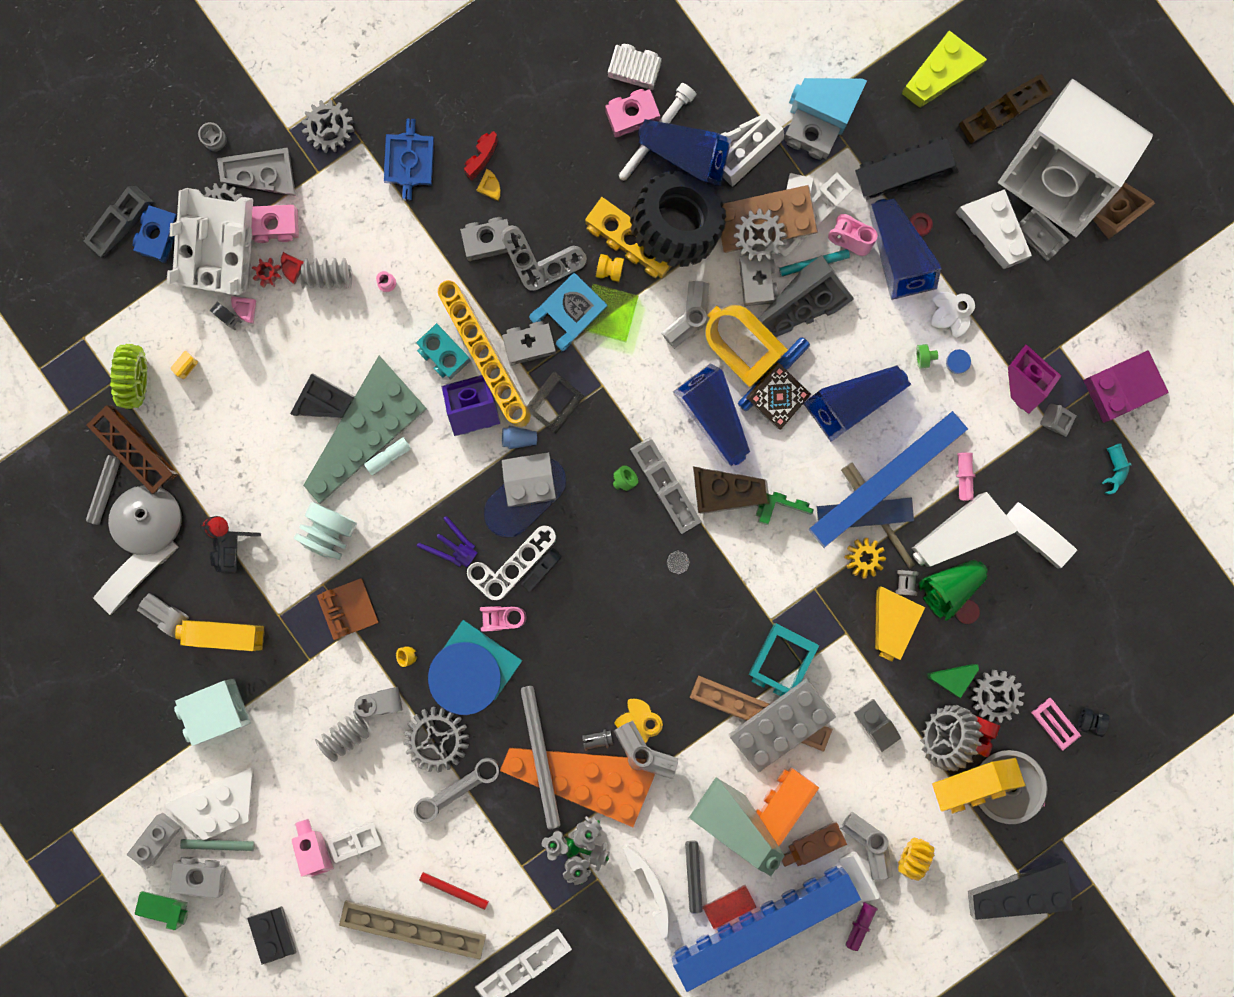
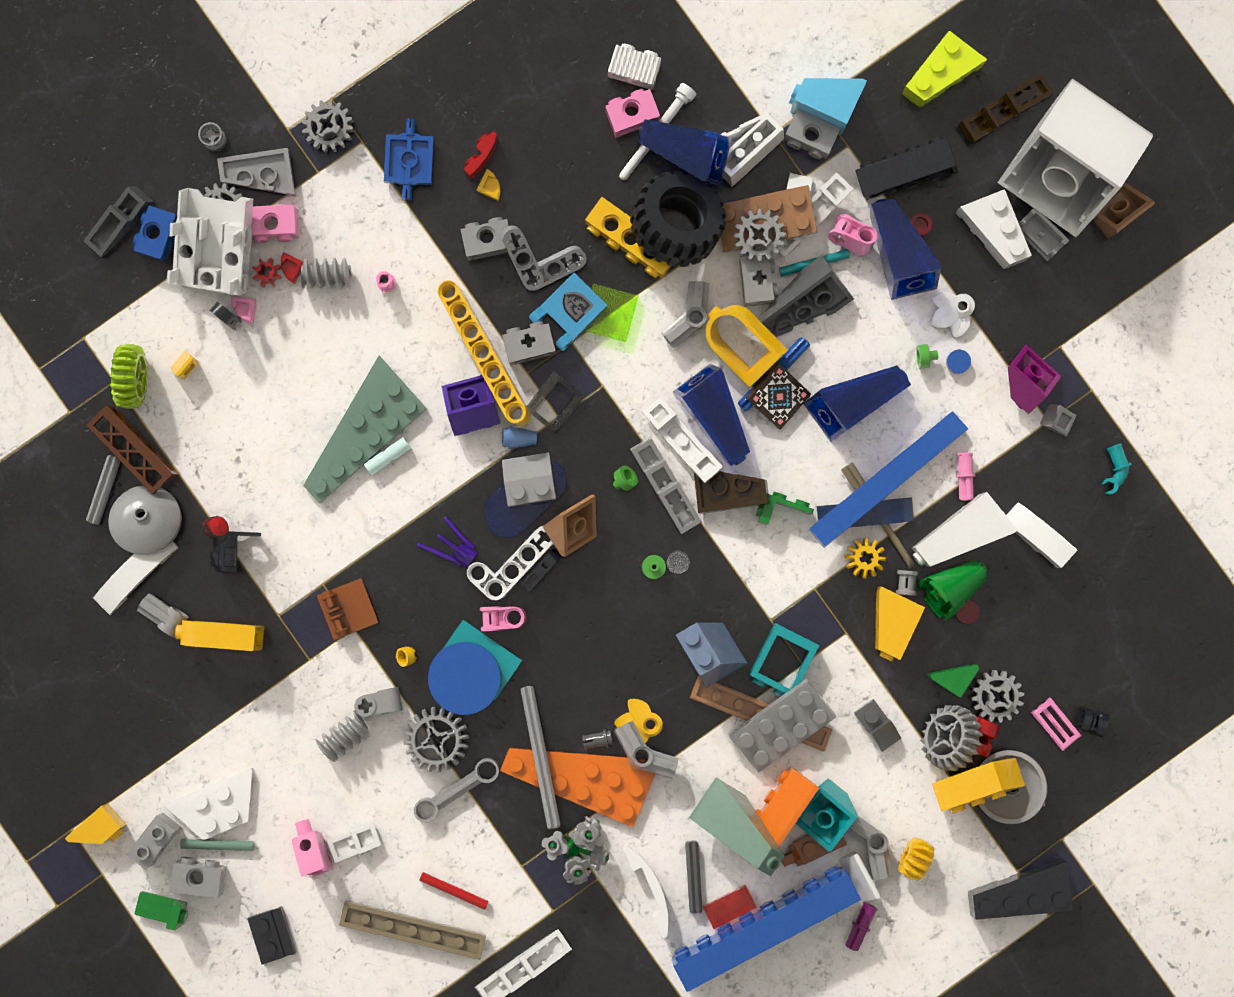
light aqua slope [174,679,251,746] -> none
black wing [290,373,355,418] -> none
light aqua wheel [294,501,357,560] -> none
teal brick [416,323,471,380] -> none
yellow wheel [596,254,624,282] -> none
magenta slope [1083,350,1169,423] -> none
none -> yellow slope [65,803,127,844]
none -> medium nougat slope [543,495,597,557]
none -> bright green tile [642,555,666,579]
none -> white slope [643,397,723,483]
none -> sand blue slope [676,622,748,688]
none -> teal slope [795,778,858,853]

